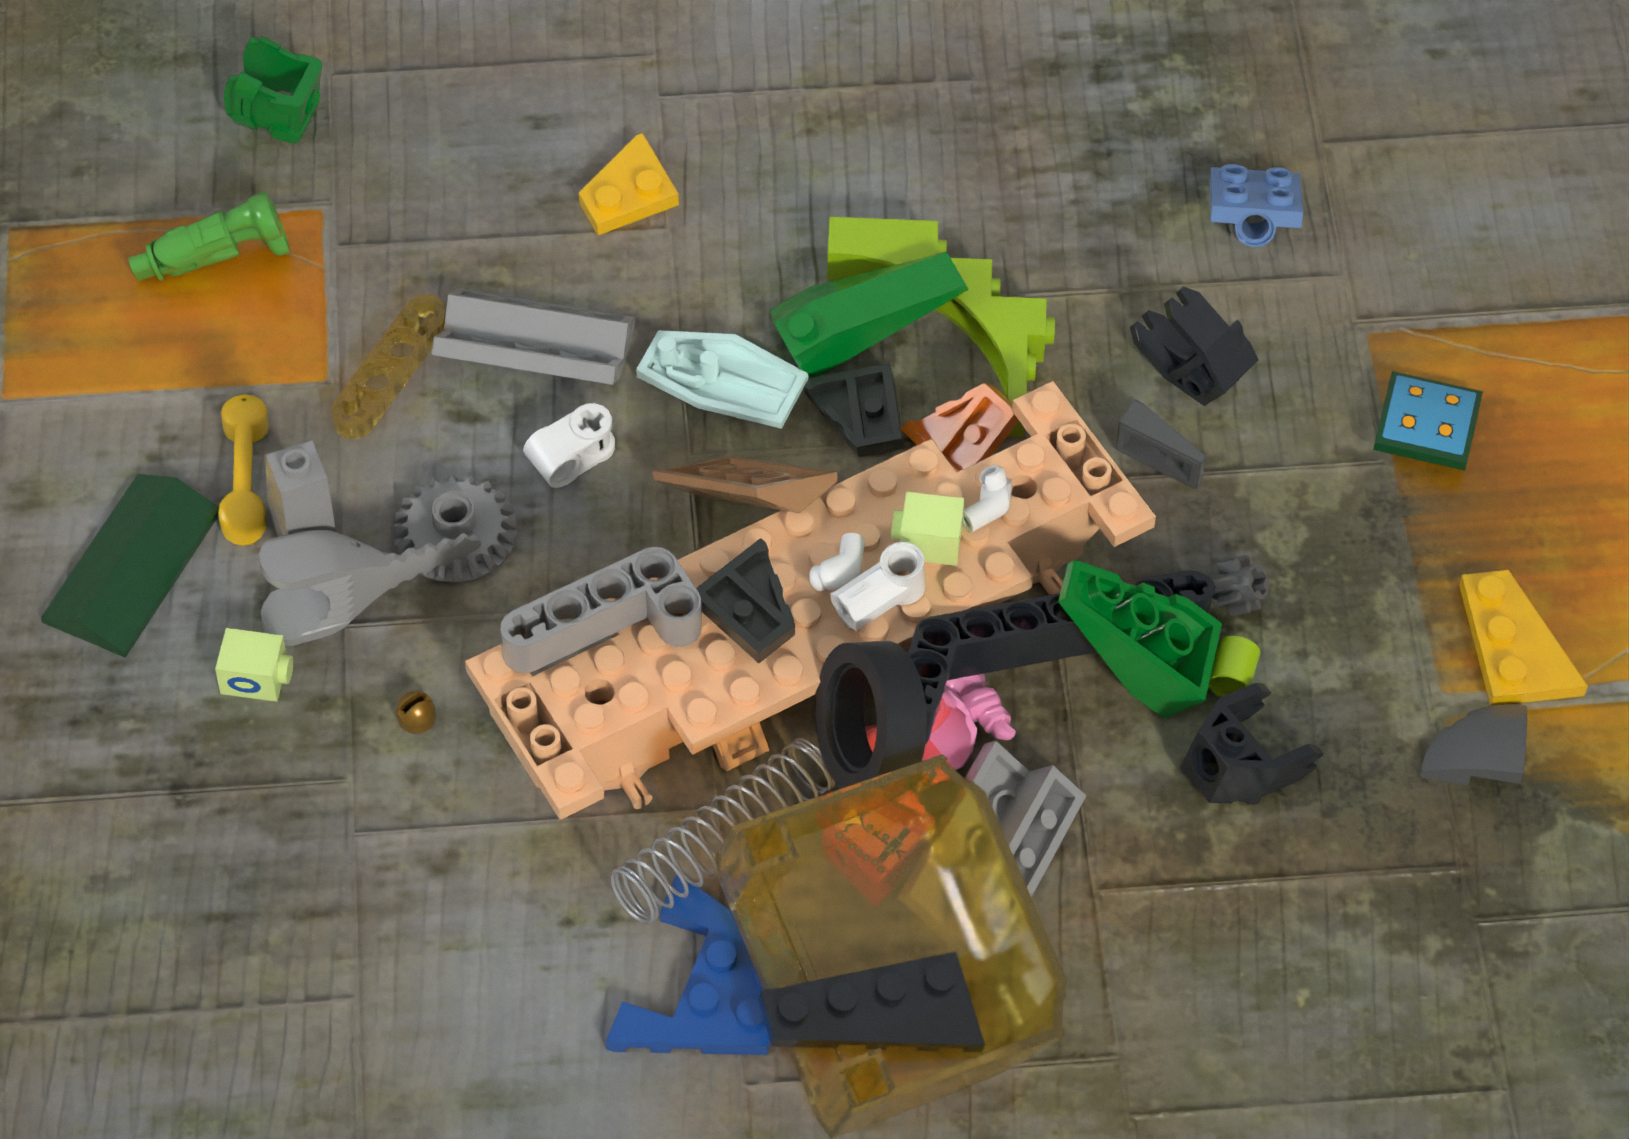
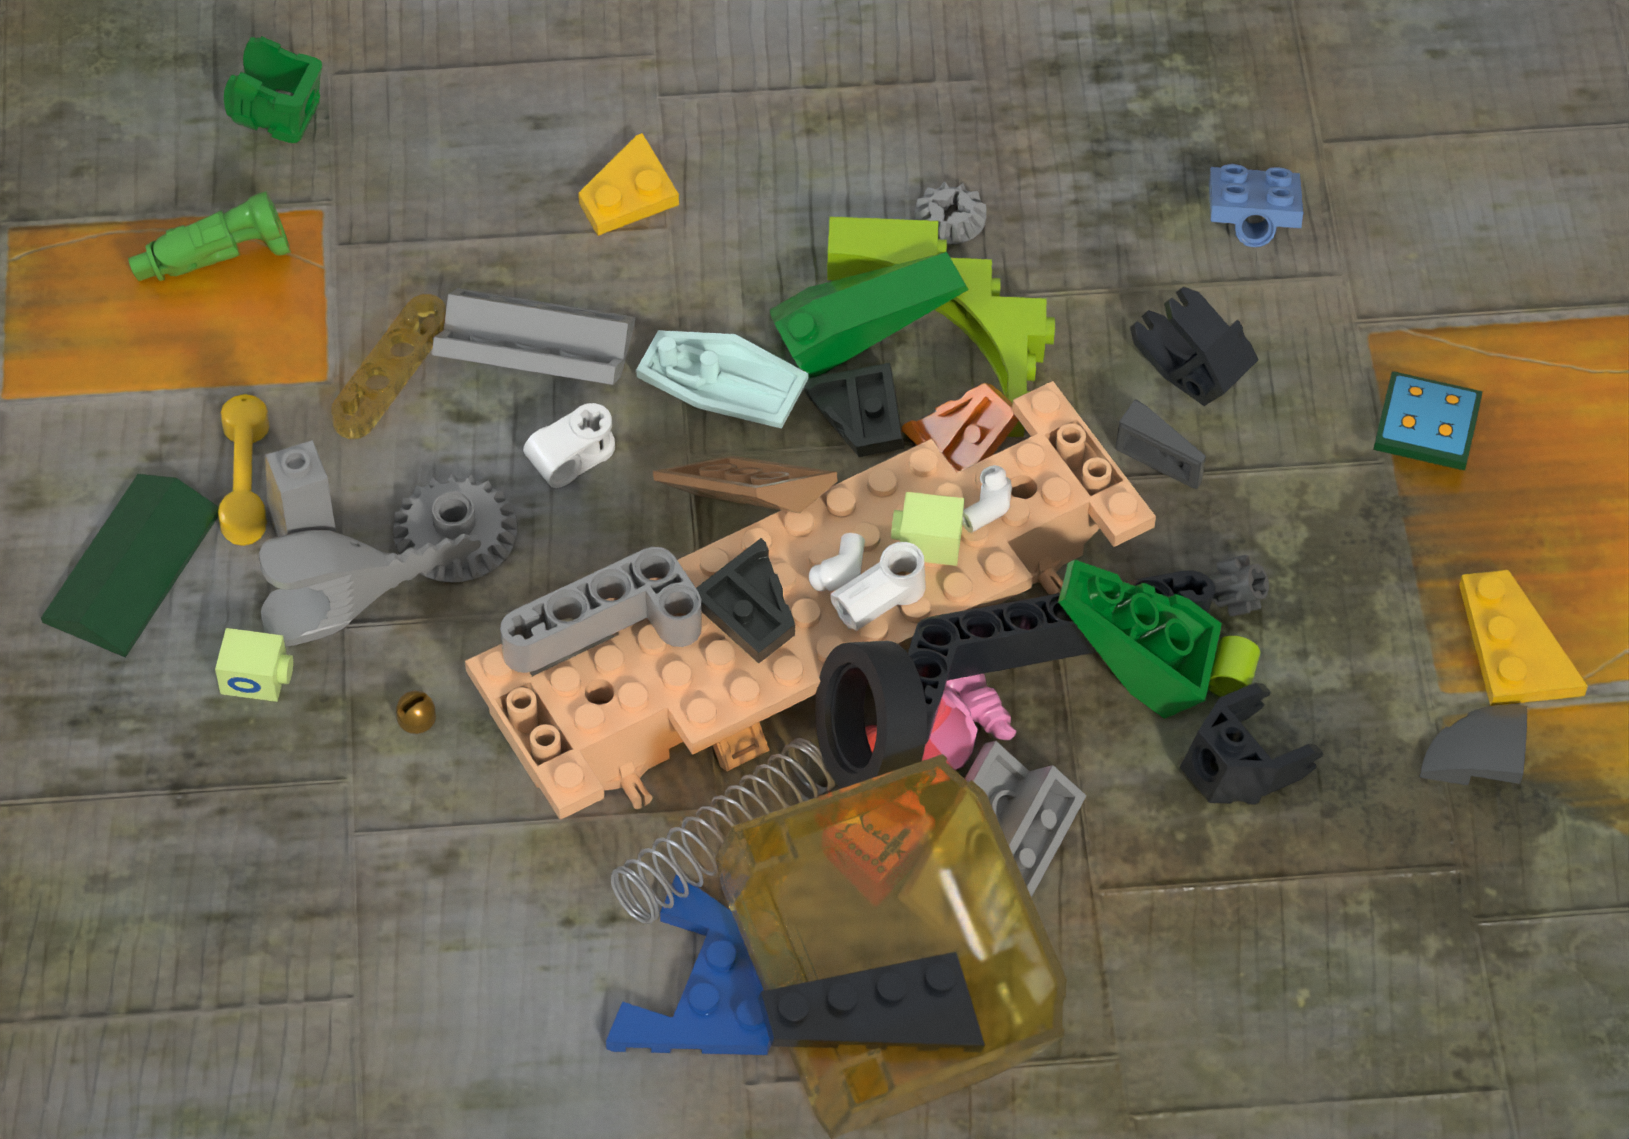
none -> light grey gear [915,181,986,244]

